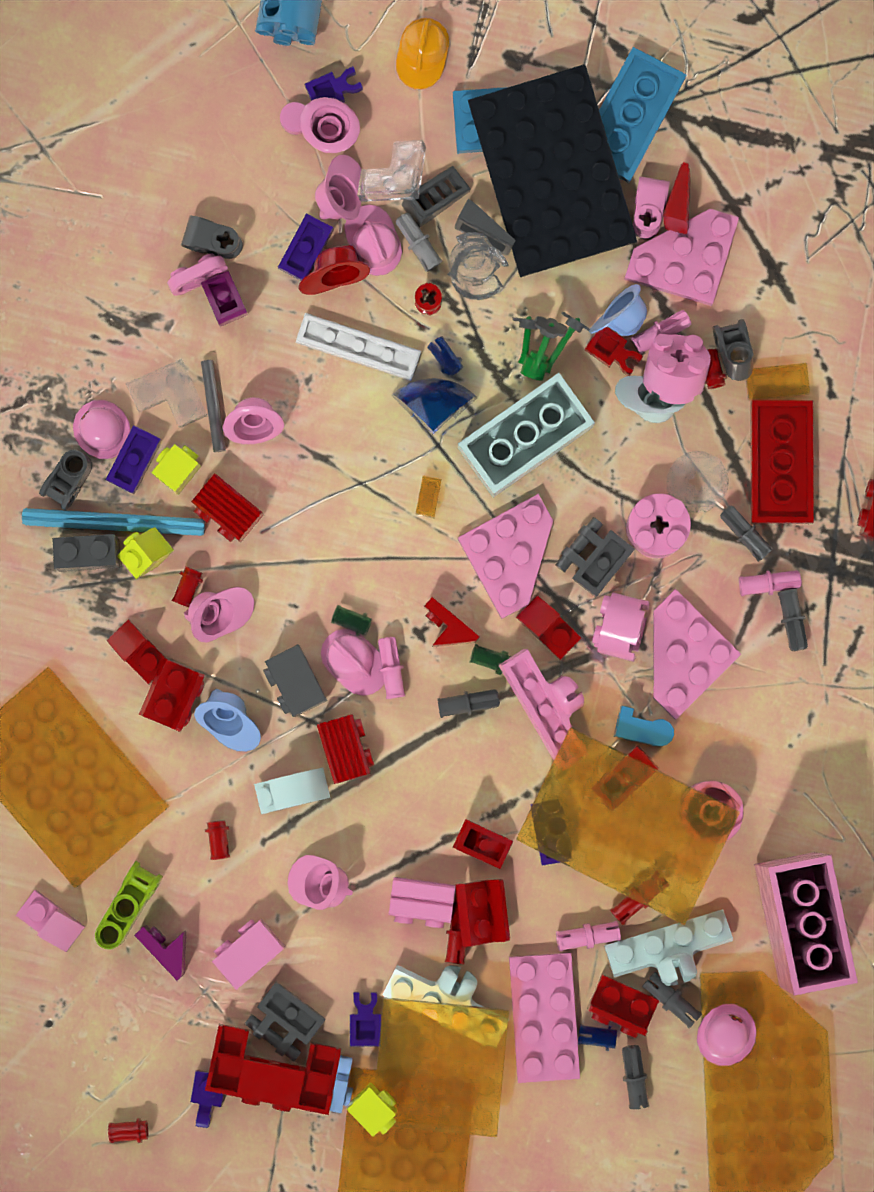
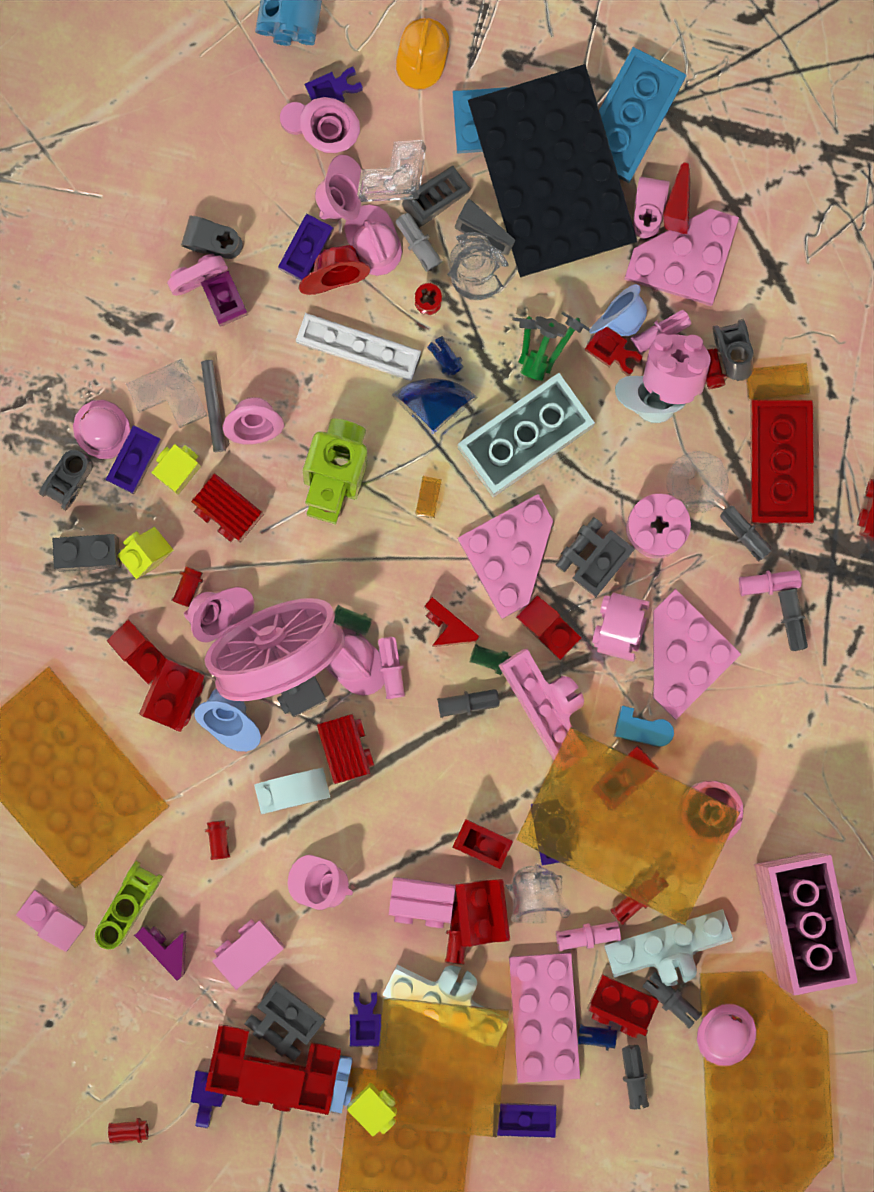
medium azure axle [22,508,205,536] -> none
none -> bright pink wheel [205,598,345,701]
none -> lime piece [303,418,367,525]
none -> dark purple plate [493,1103,556,1138]
none -> clear helmet [506,863,571,923]

